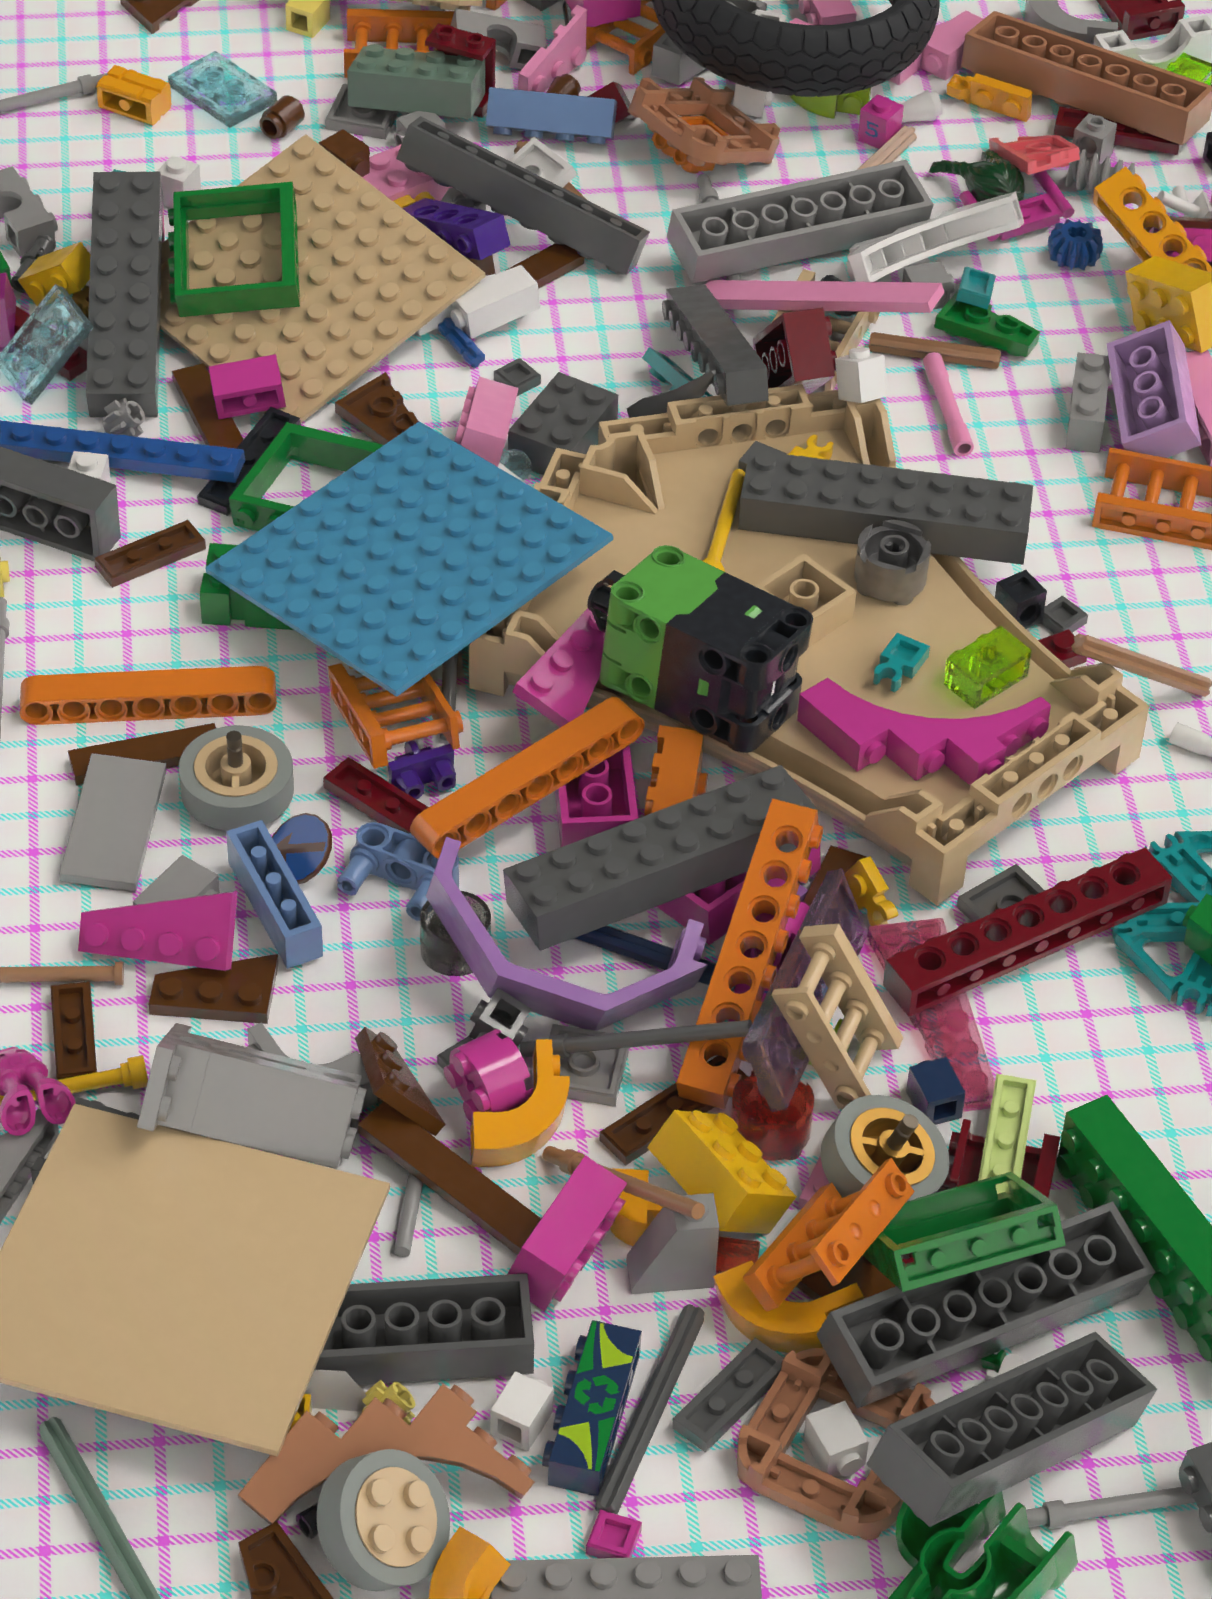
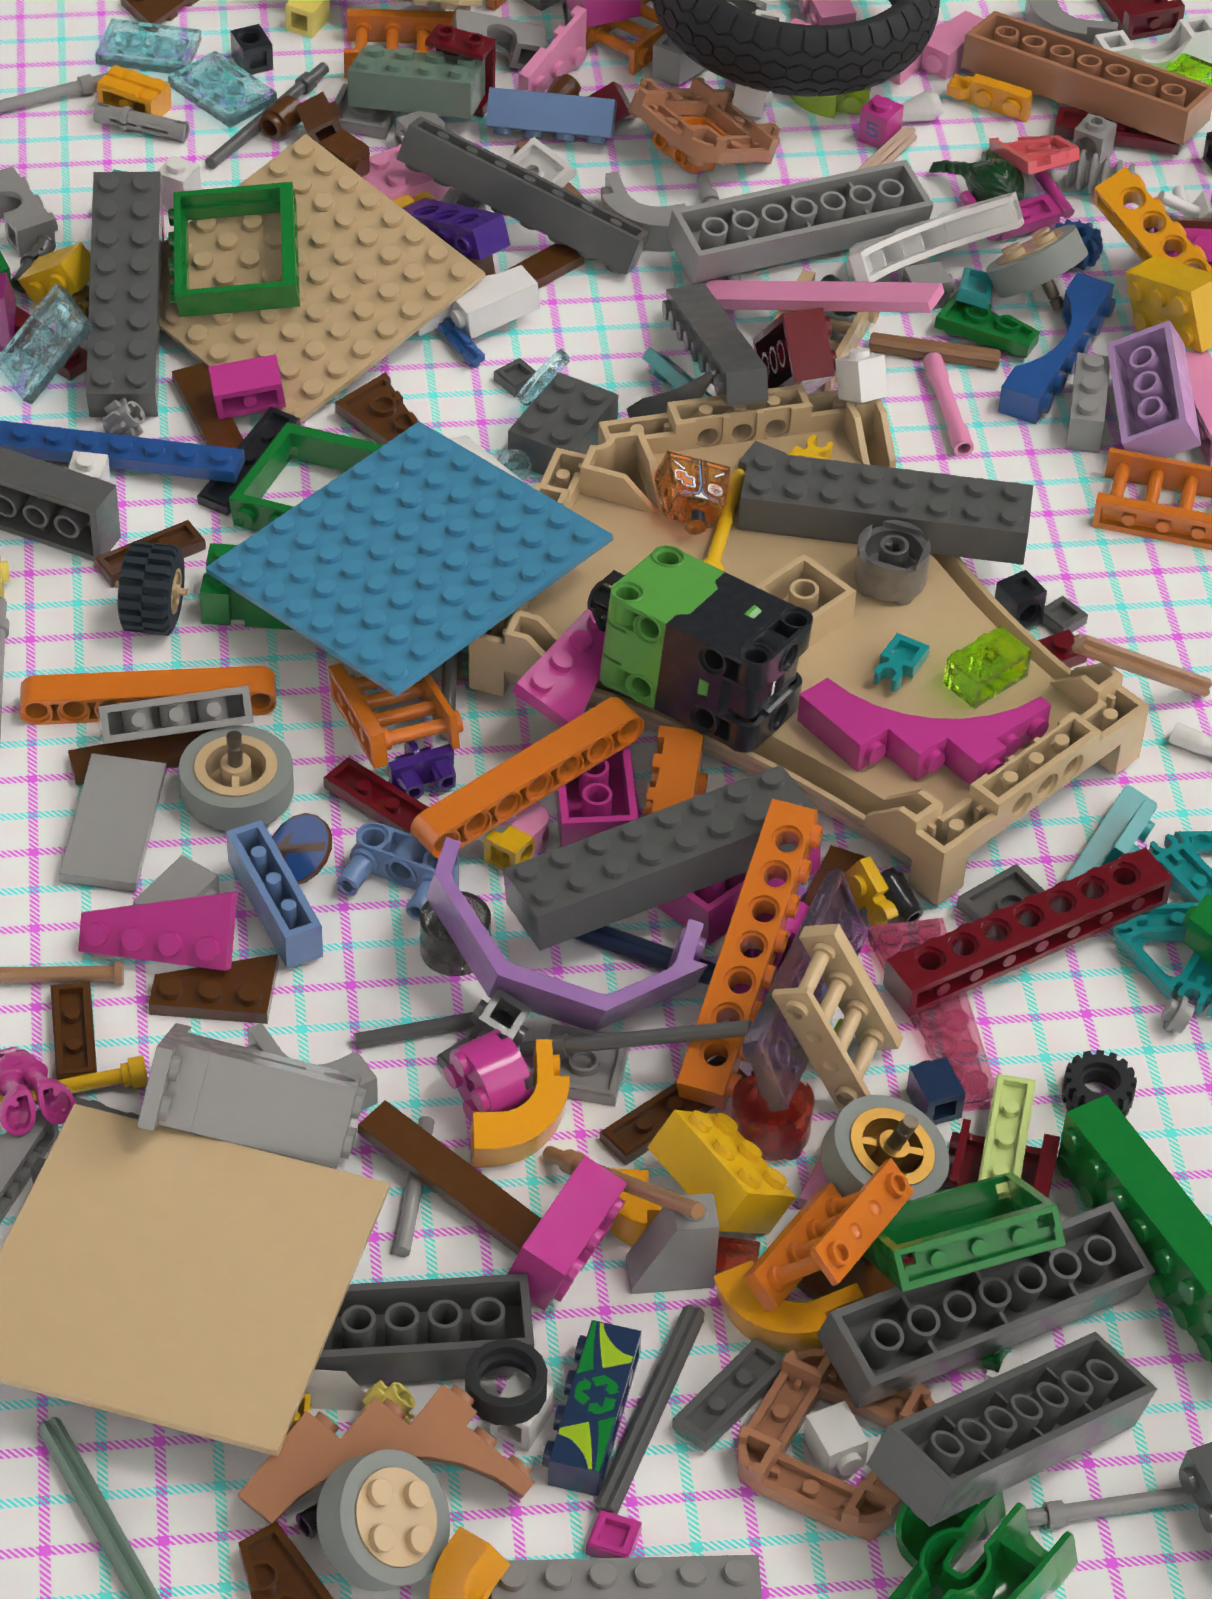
reddish brown wing [355,1027,446,1136] -> none
bright pink brick [454,376,519,467] -> none
none -> light grey pin [93,102,190,142]
none -> clear light blue plate [95,18,202,76]
none -> light grey brick [97,685,254,745]
none -> black wheel [115,541,188,636]
none -> dark grey bar [205,62,329,169]
none -> black brick [230,24,274,76]
none -> reddish brown brick [295,92,344,144]
none -> dark grey bar [353,1012,475,1049]
none -> black tyre [465,1339,548,1426]
none -> yellow leg [484,805,549,871]
none -> clear light blue tile [516,348,570,406]
none -> light grey arch [600,171,686,252]
none -> clear orange torso [654,451,730,535]
none -> black cone [880,868,923,926]
none -> light grey wheel [986,225,1088,311]
none -> blue arch [998,272,1116,425]
none -> black tyre [1062,1050,1137,1117]
none -> teal bracket [1064,784,1158,881]
none -> light grey plate [1160,995,1195,1033]

